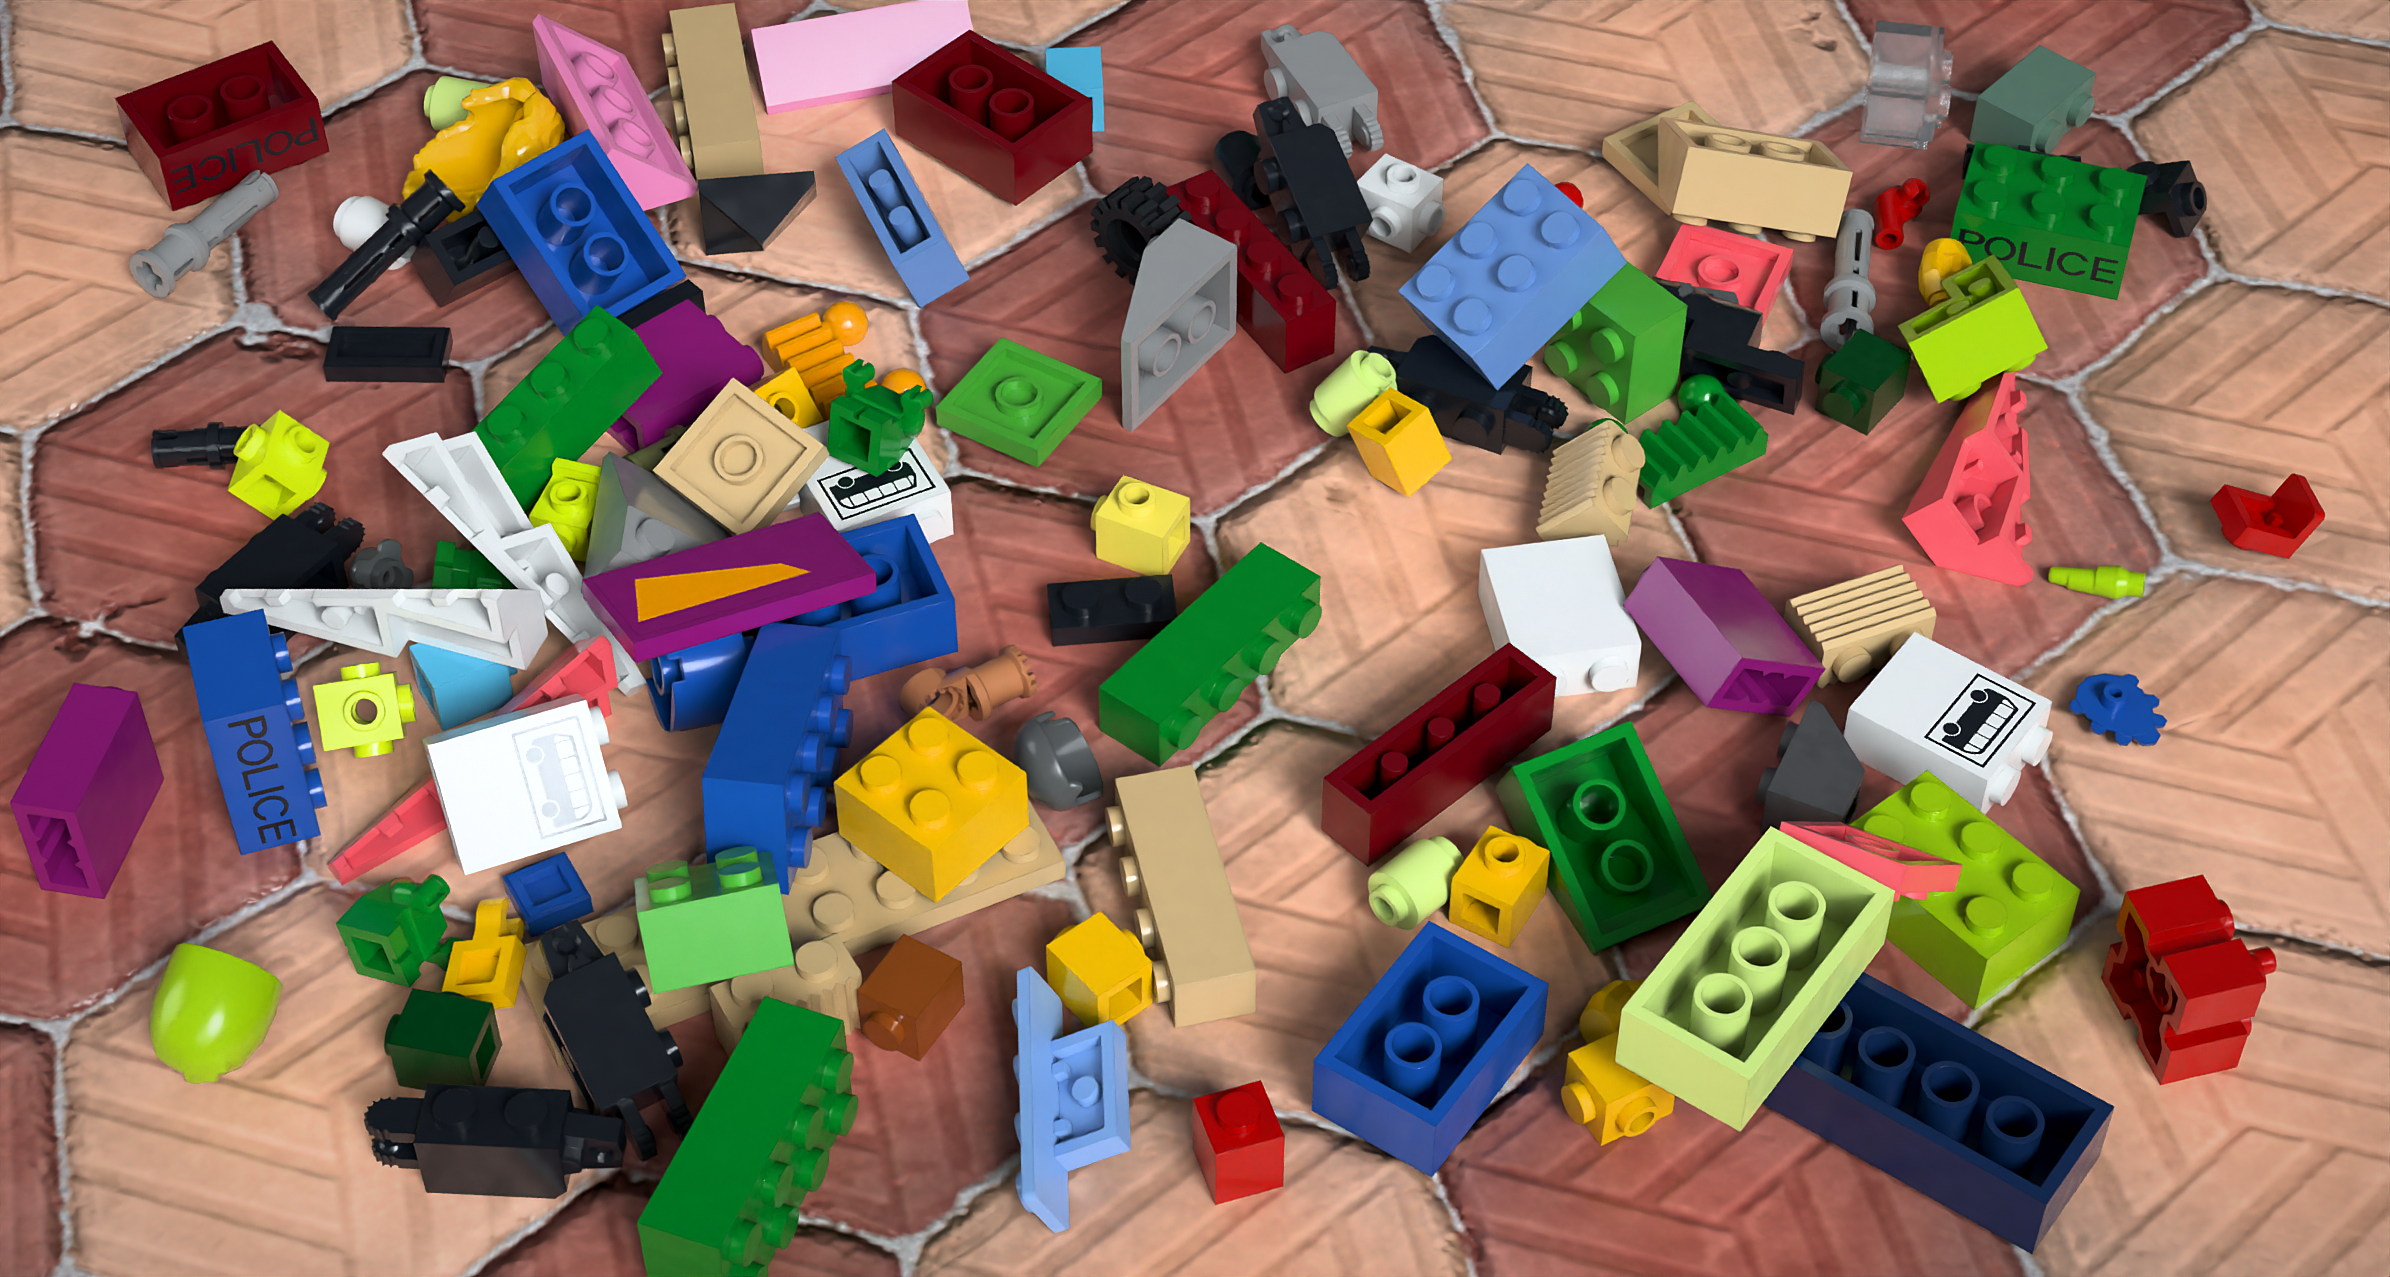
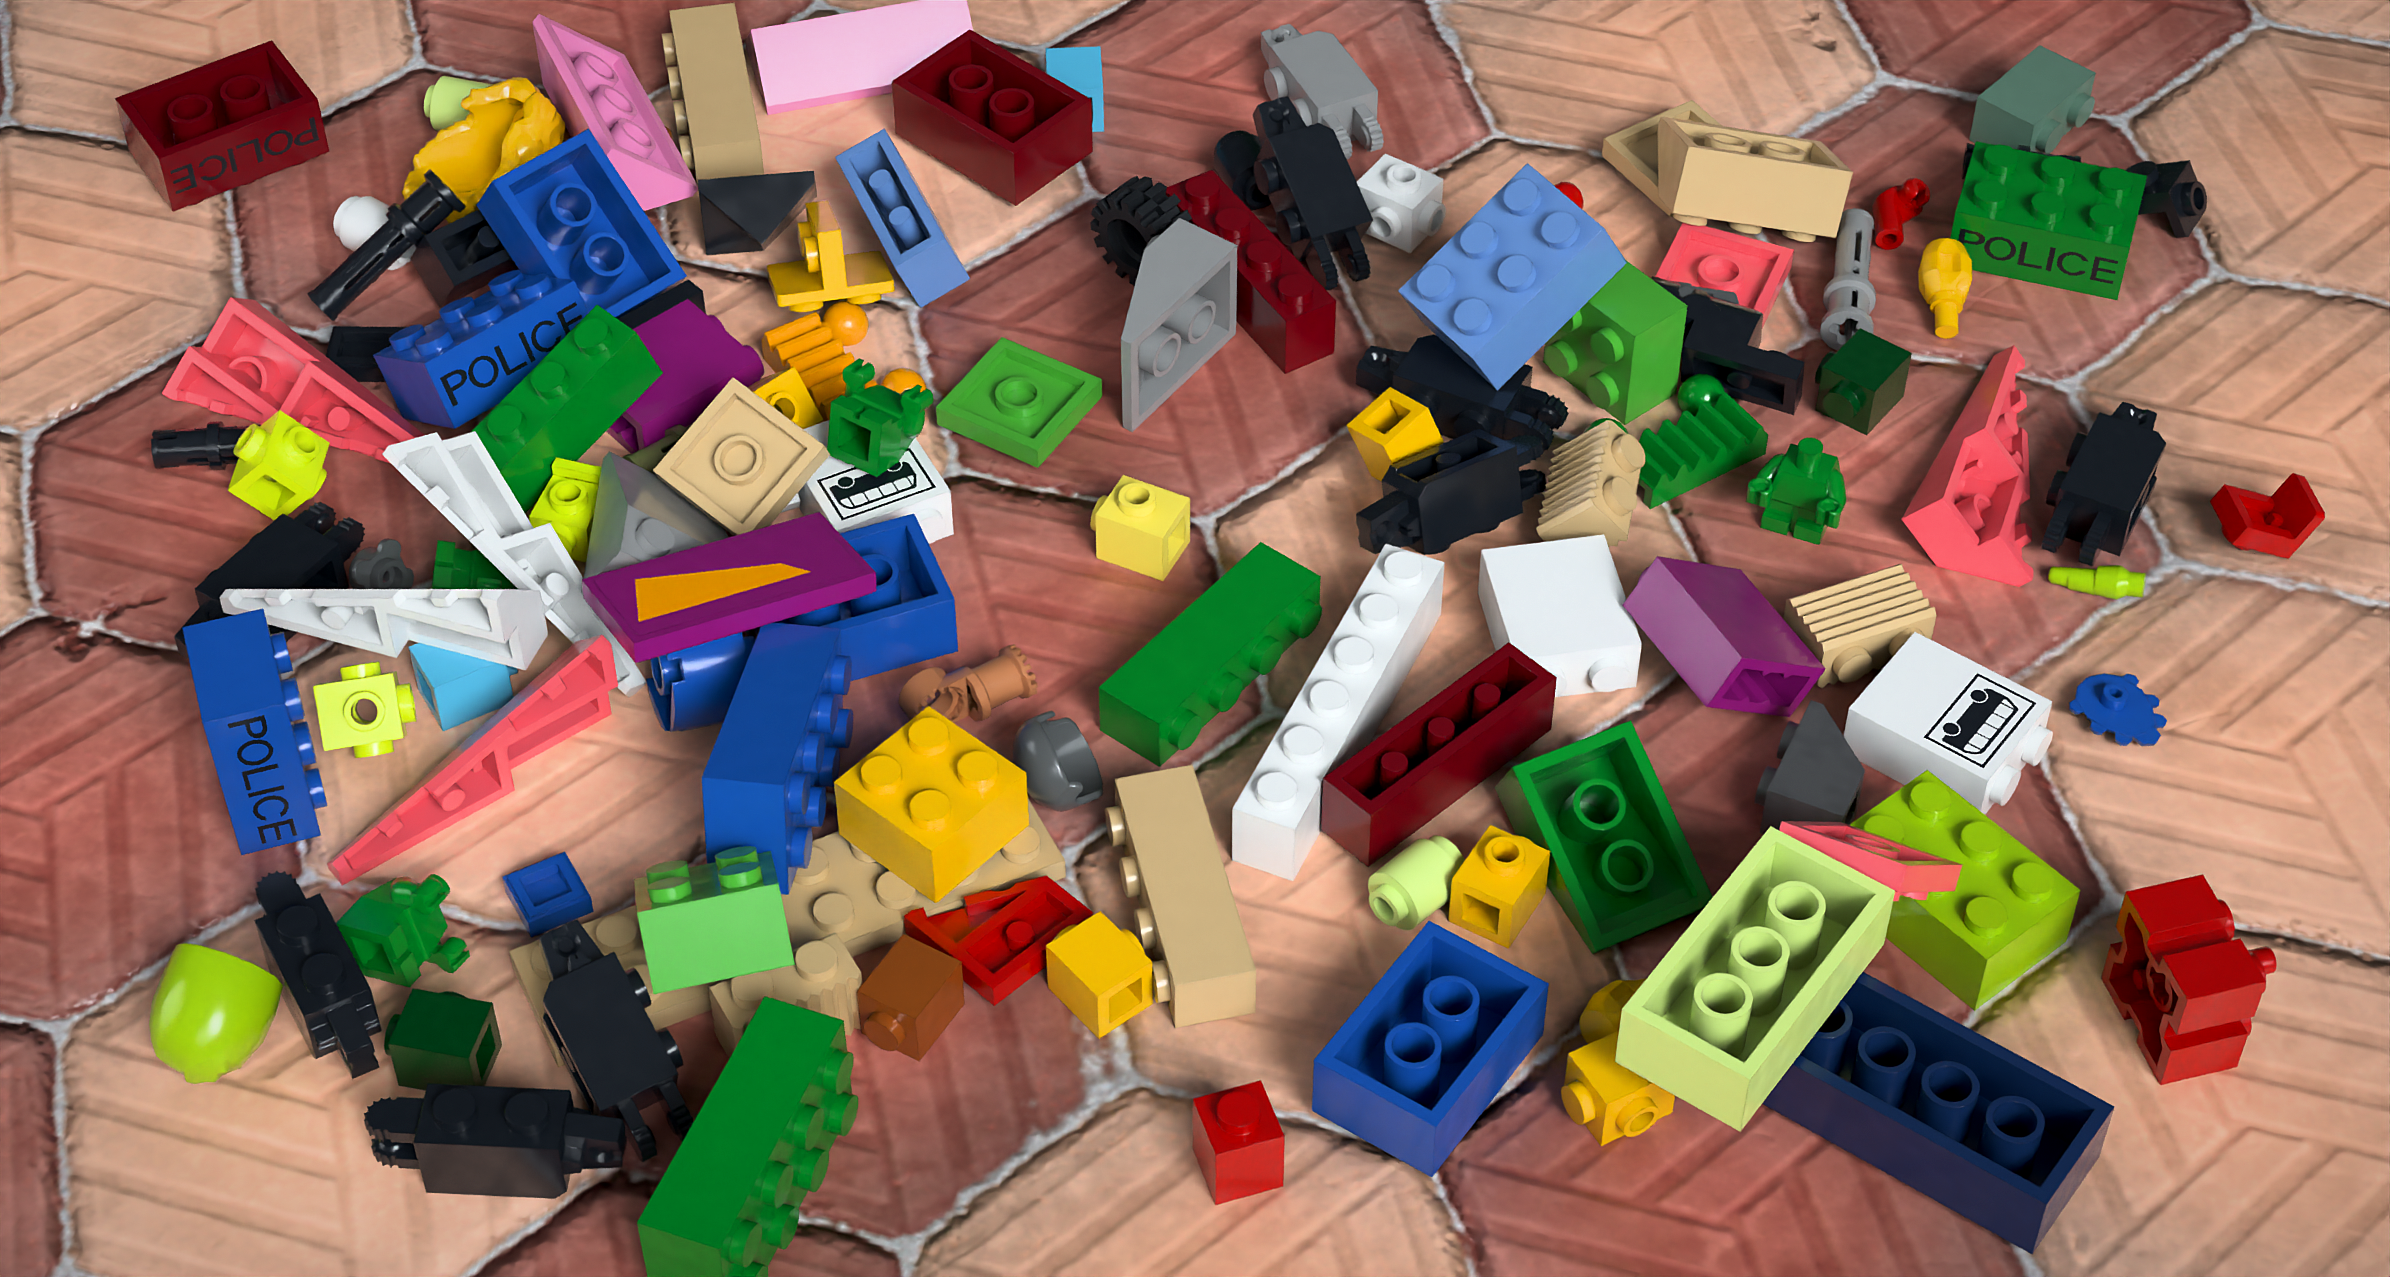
magenta brick [10,683,164,899] -> none
light grey pin [129,170,279,298] -> none
white brick [422,693,628,875] -> none
yellow plate [442,897,528,1009] -> none
light blue bracket [1012,966,1131,1233] -> none
black plate [1047,574,1178,647] -> none
yellowish green brick [1310,350,1397,437] -> none
clear brick [1859,20,1953,150] -> none
lime brick [1898,254,2048,404] -> none
none -> coral wedge [162,297,425,463]
none -> black hinge [254,871,382,1079]
none -> blue brick [373,270,589,429]
none -> yellow bracket [767,200,895,312]
none -> red wing [904,875,1093,1006]
none -> white brick [1232,544,1445,881]
none -> black hinge [1356,429,1546,555]
none -> green piece [1746,438,1847,545]
none -> black hinge [2041,402,2166,566]

